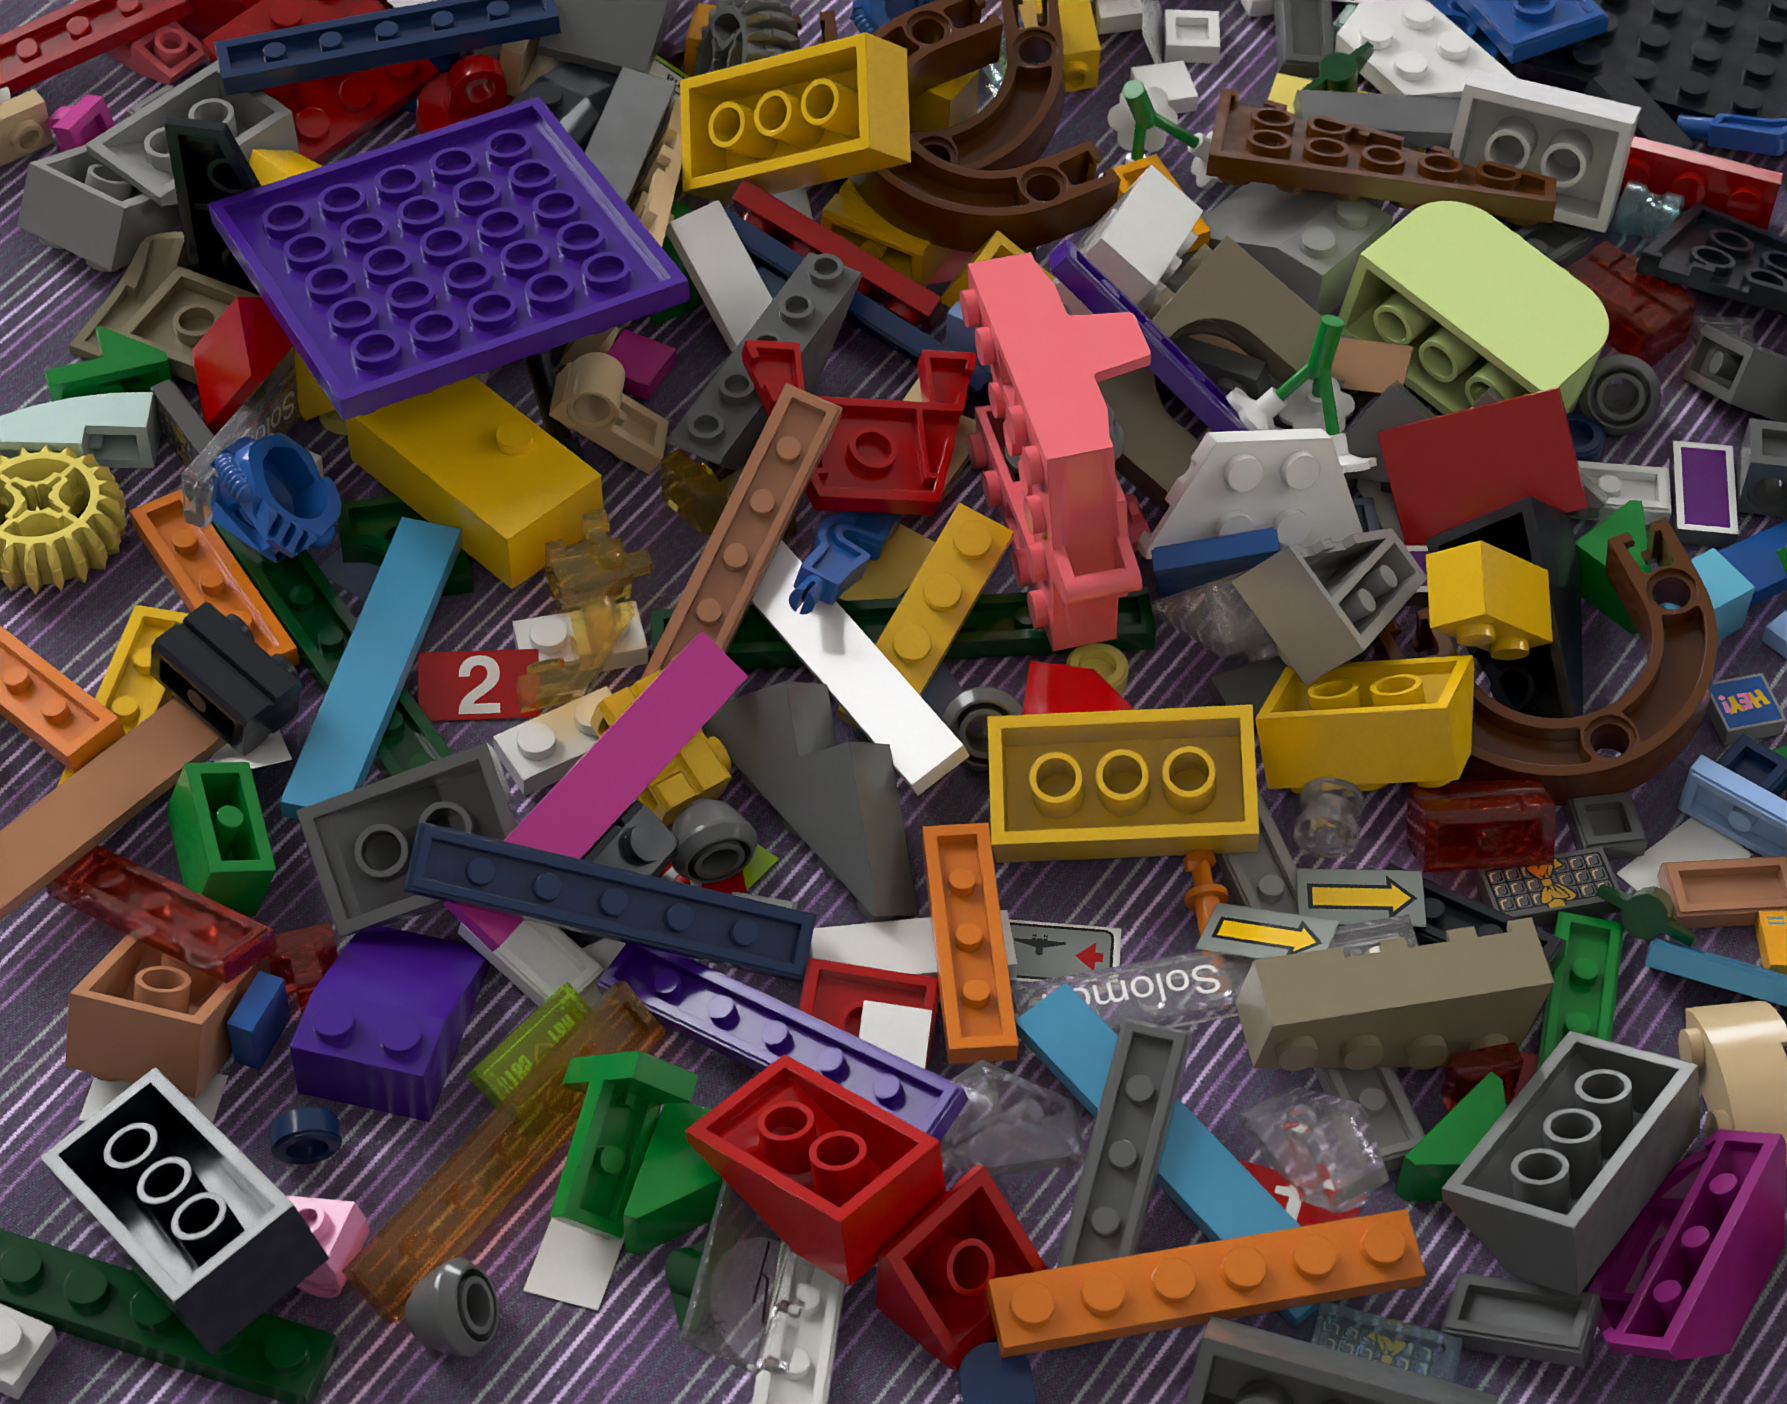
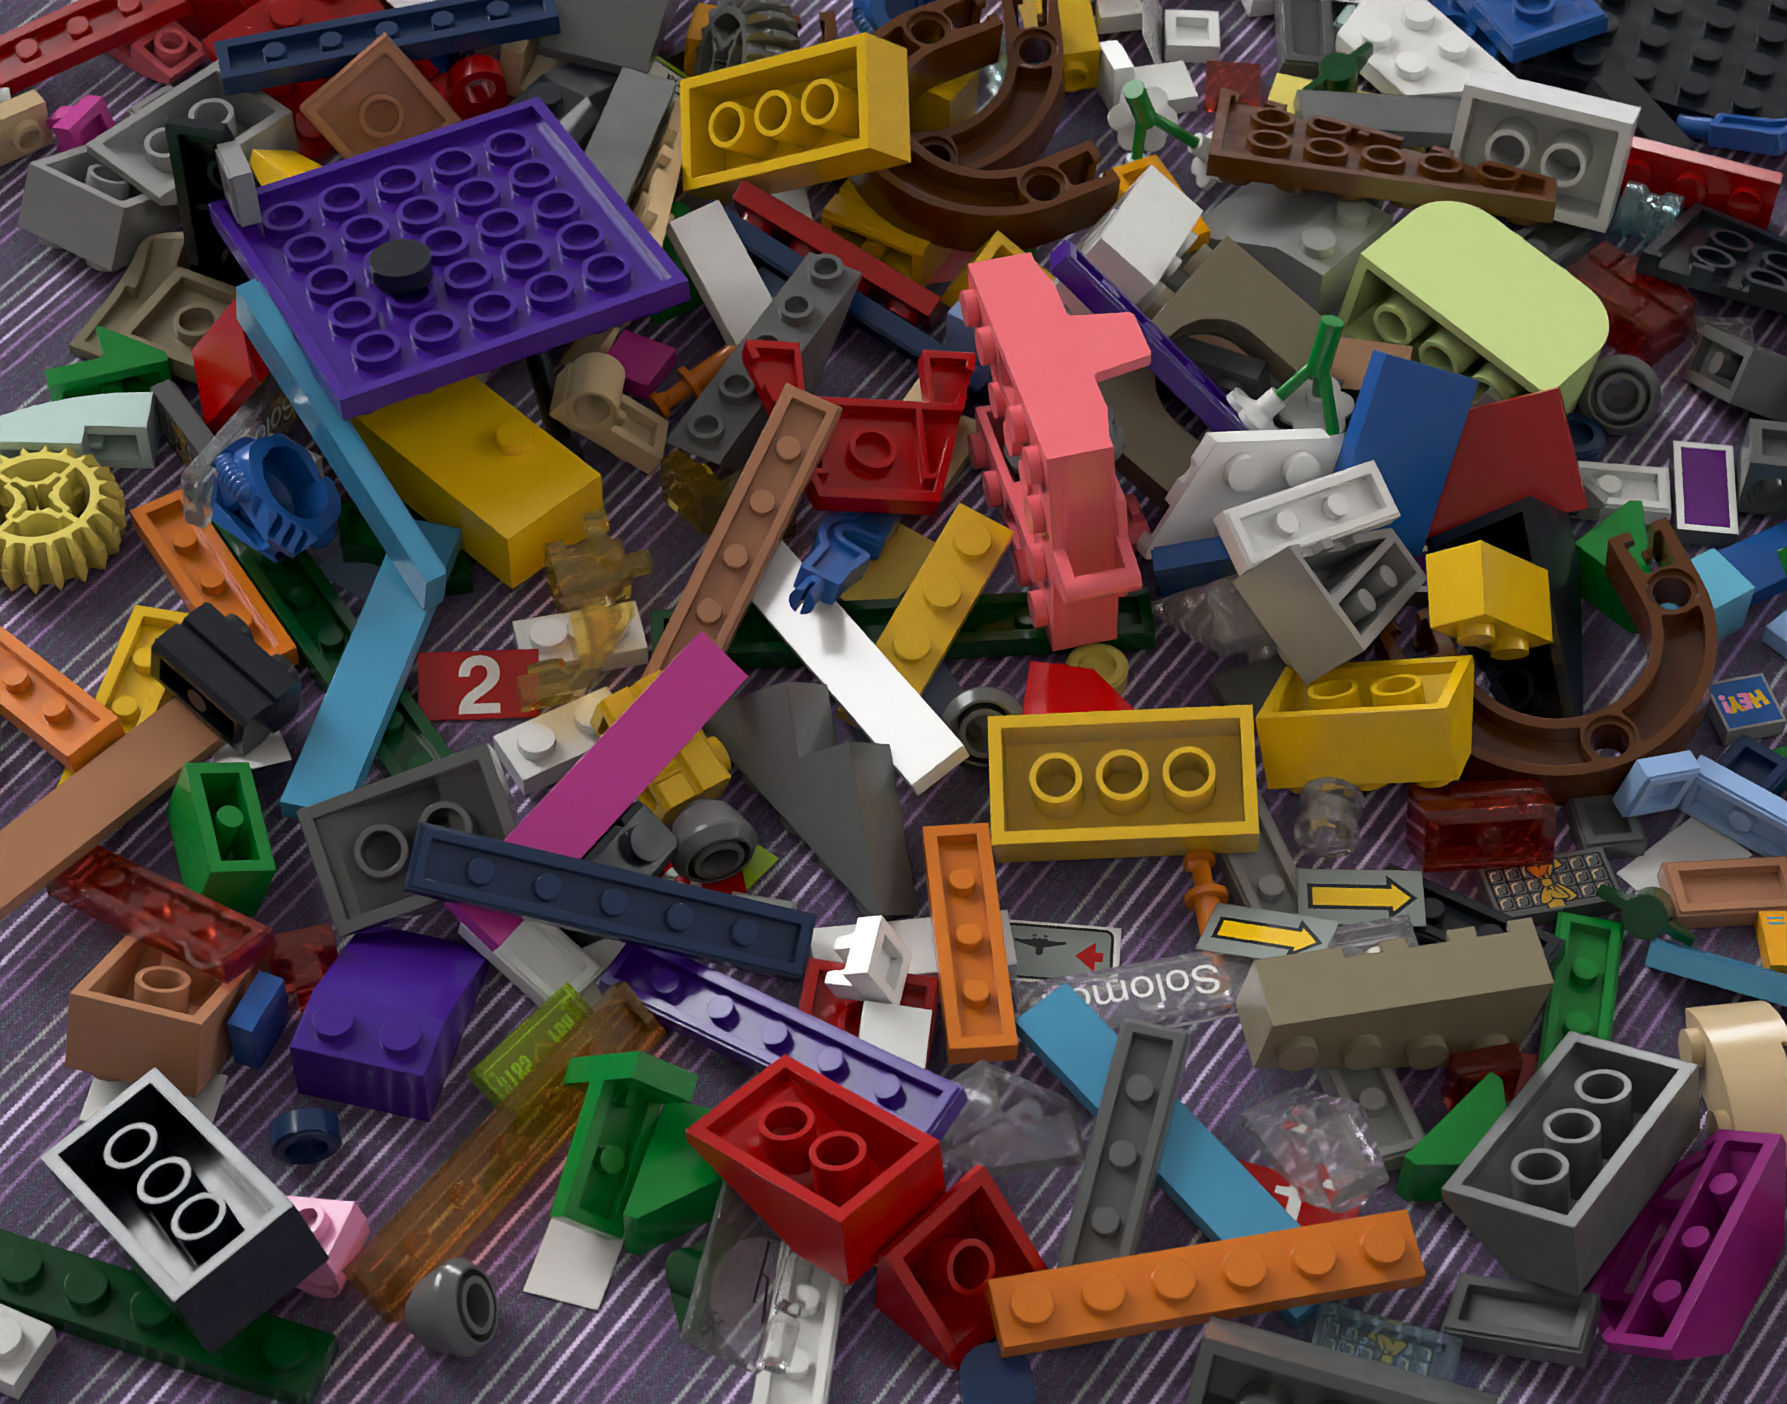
none -> light grey tile [215,140,262,227]
none -> dark azure tile [236,278,447,611]
none -> nougat tile [299,32,461,159]
none -> black tile [369,239,434,295]
none -> orange piece [649,344,739,419]
none -> white tile [825,915,912,1005]
none -> white tile [1098,40,1135,110]
none -> clear red tile [1204,60,1261,112]
none -> white tile [1213,460,1401,576]
none -> blue tile [1333,349,1479,557]
none -> light blue tile [1612,750,1701,817]

